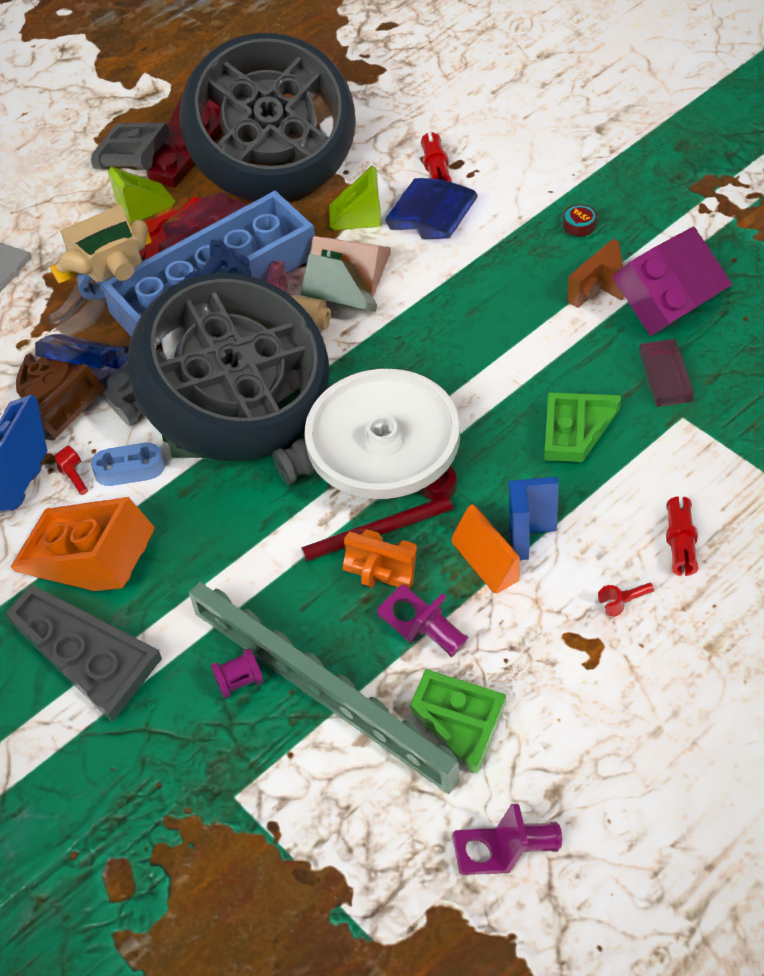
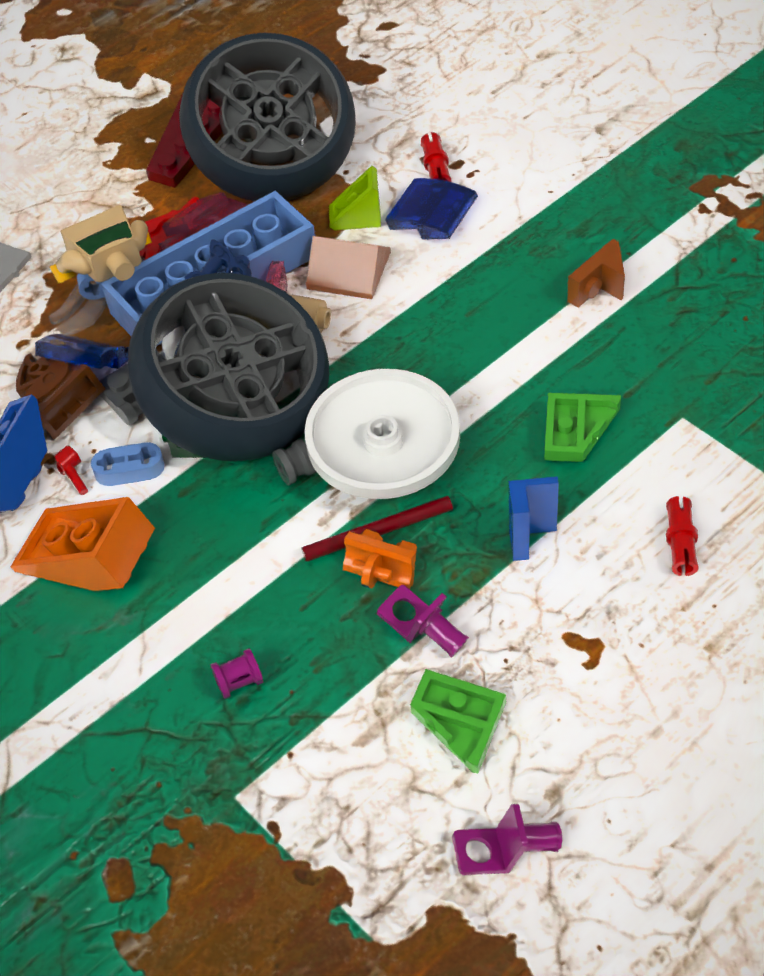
dark grey wing [6,584,162,723] -> none
dark grey plate [91,123,171,170] -> none
lime slope [108,166,175,224] -> none
sand green plate [189,582,460,795] -> none
slope [300,249,377,311] -> none
dark red tile [420,466,457,500] -> none
orange slope [452,504,520,594] -> none
dark red tile [563,204,597,236] -> none
red hand [598,583,654,617] -> none
magenta slope [612,226,732,336] -> none
clear pink tile [639,339,694,407] -> none

